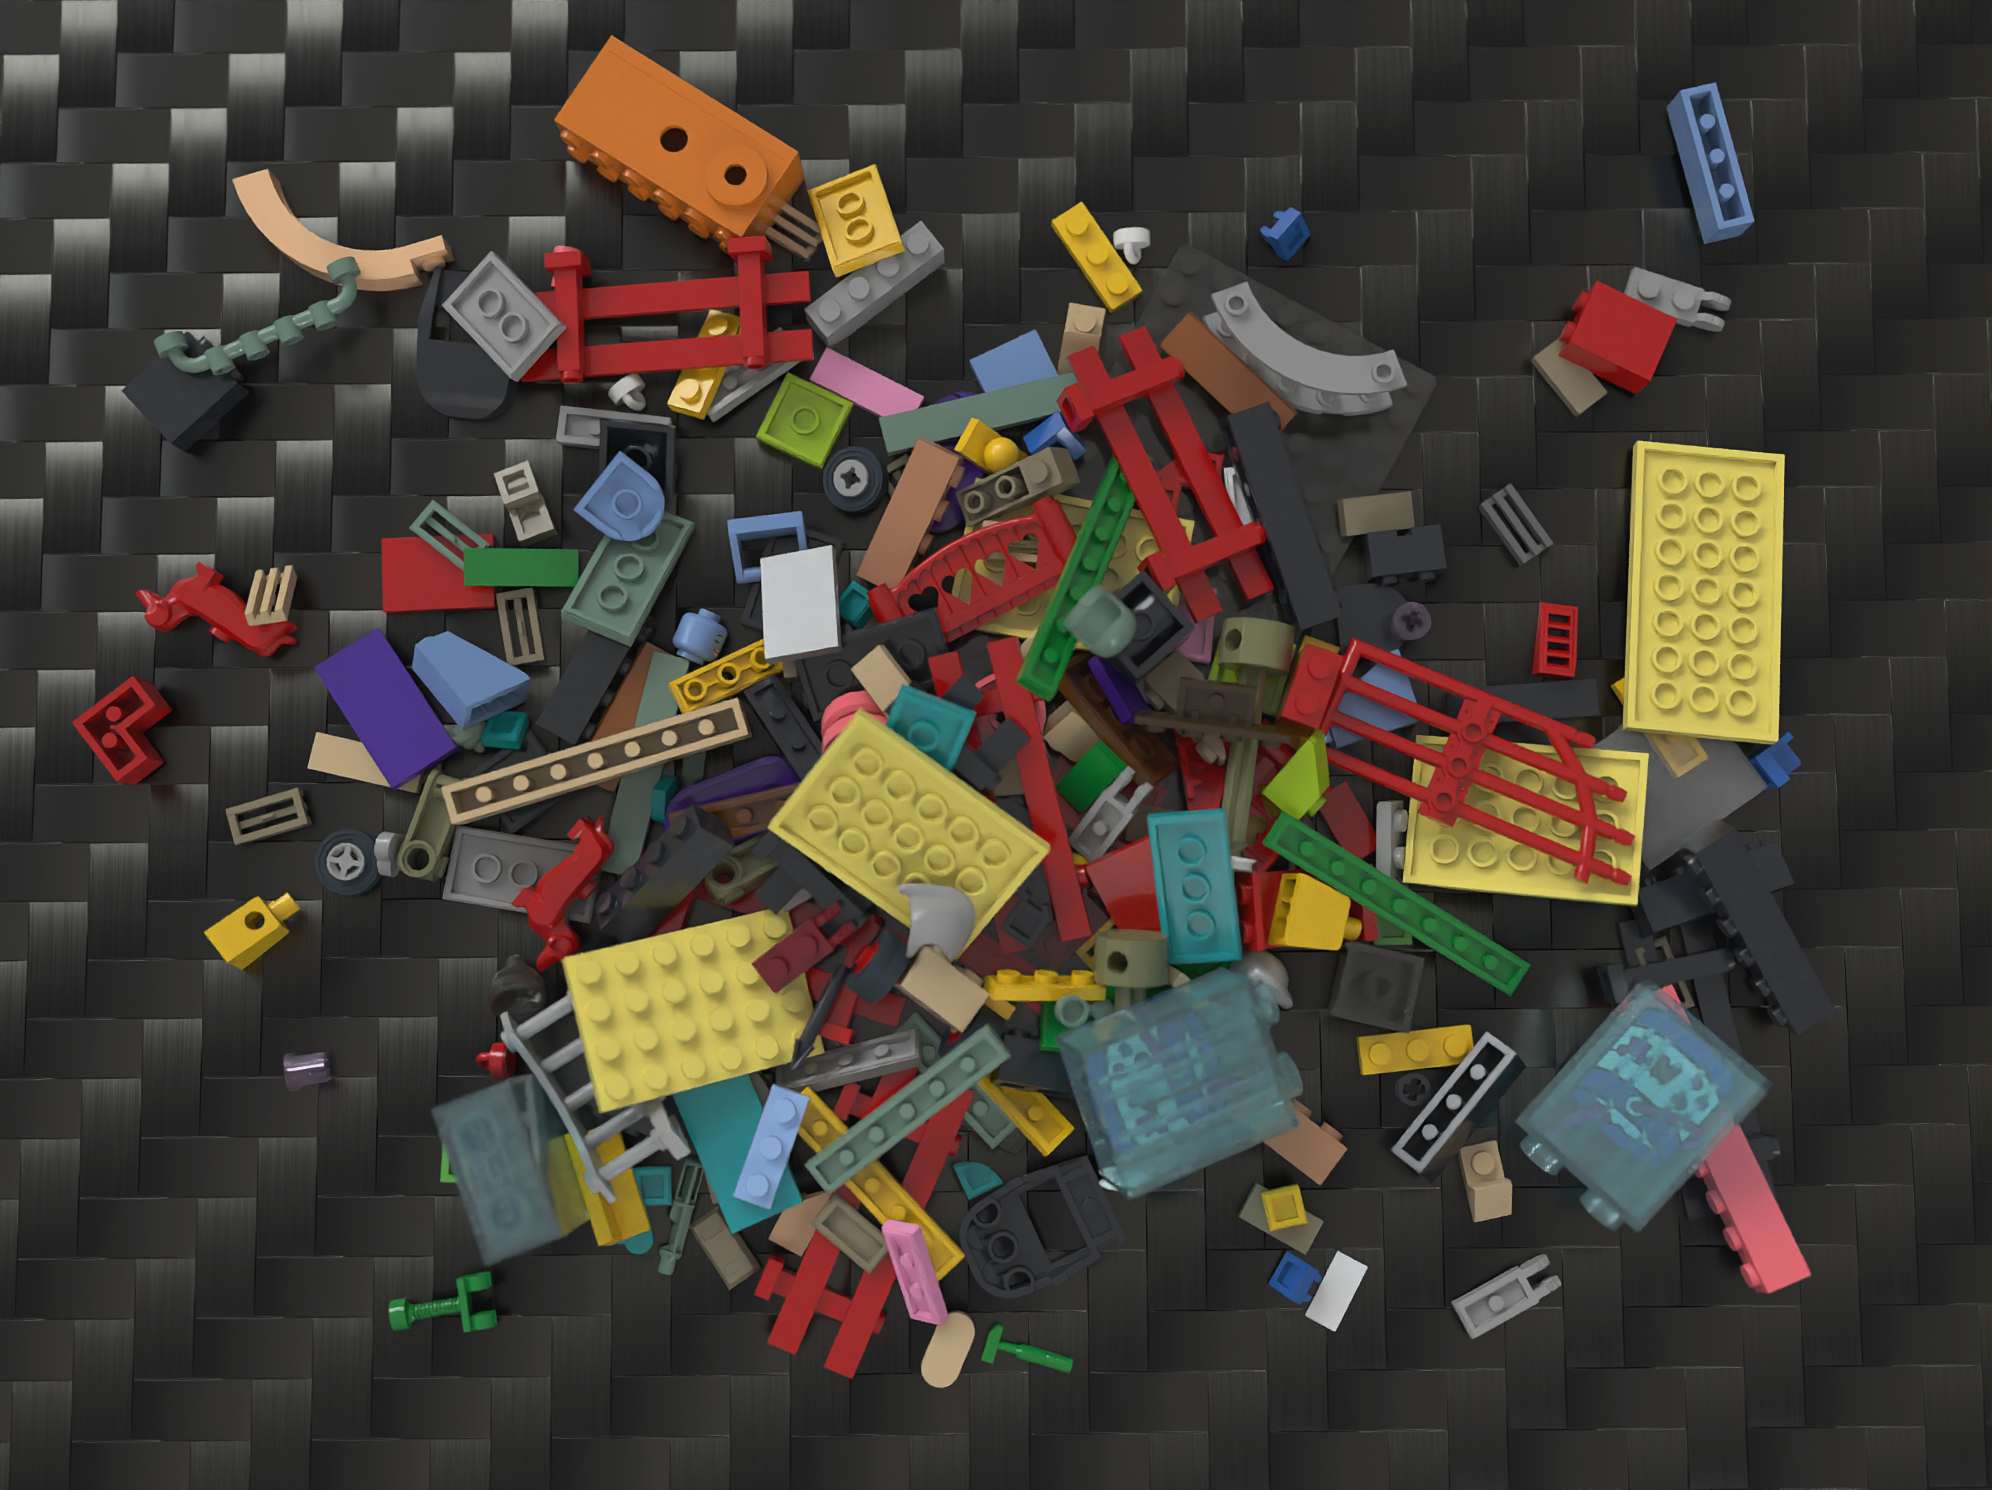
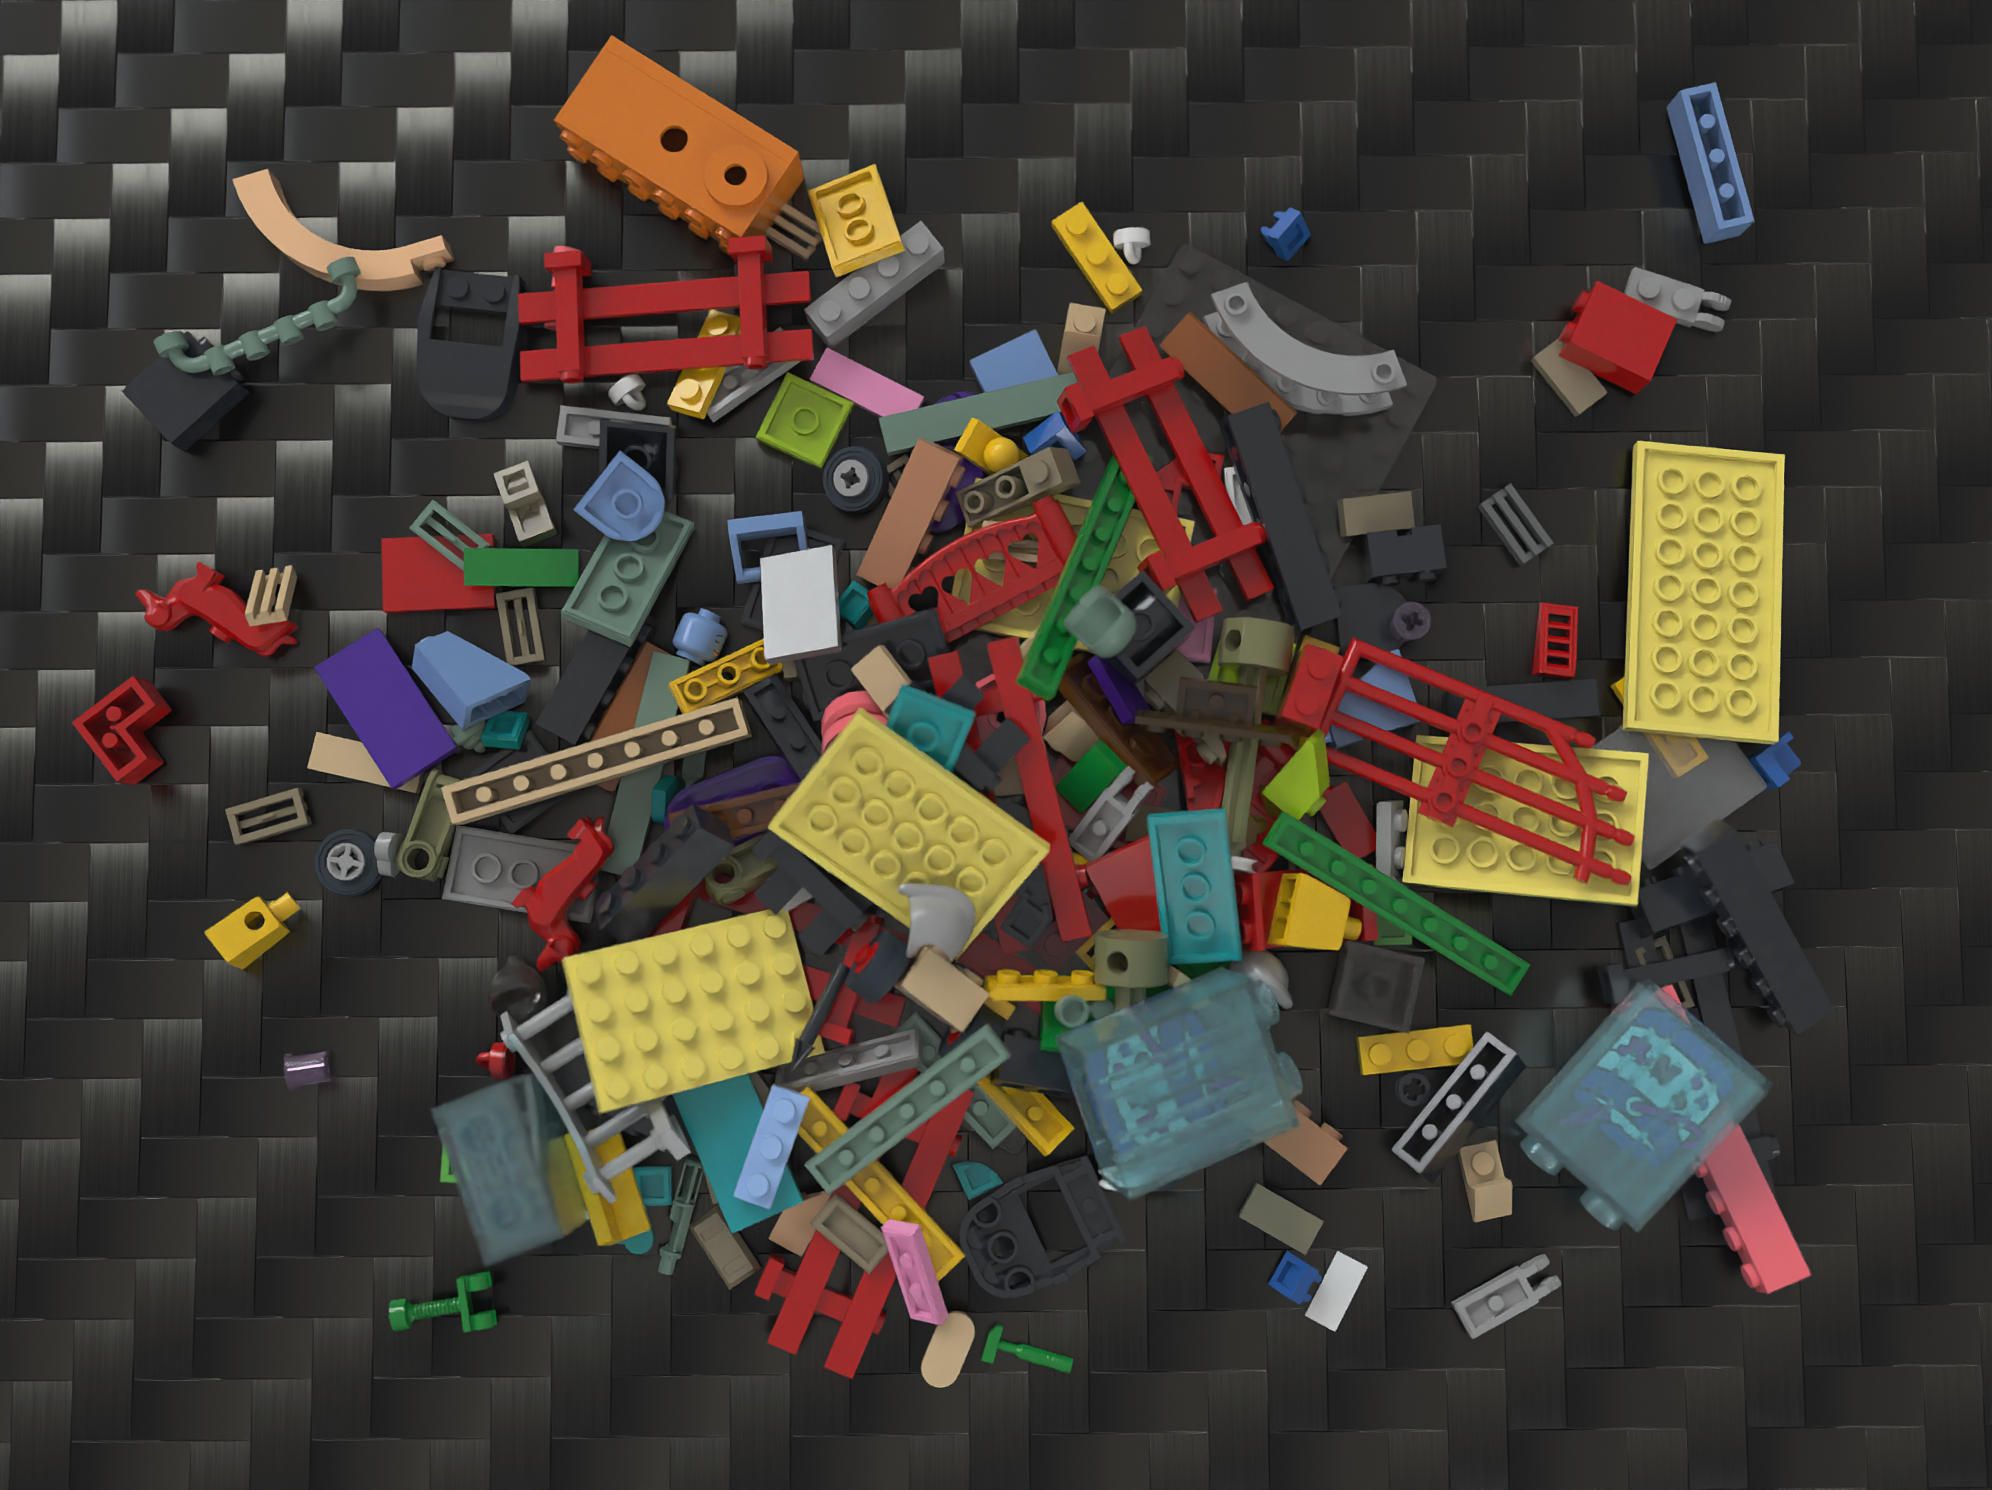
light grey tile [442,251,567,382] -> none
dark red hinge [752,902,857,994] -> none
yellow tile [1260,1184,1308,1232] -> none

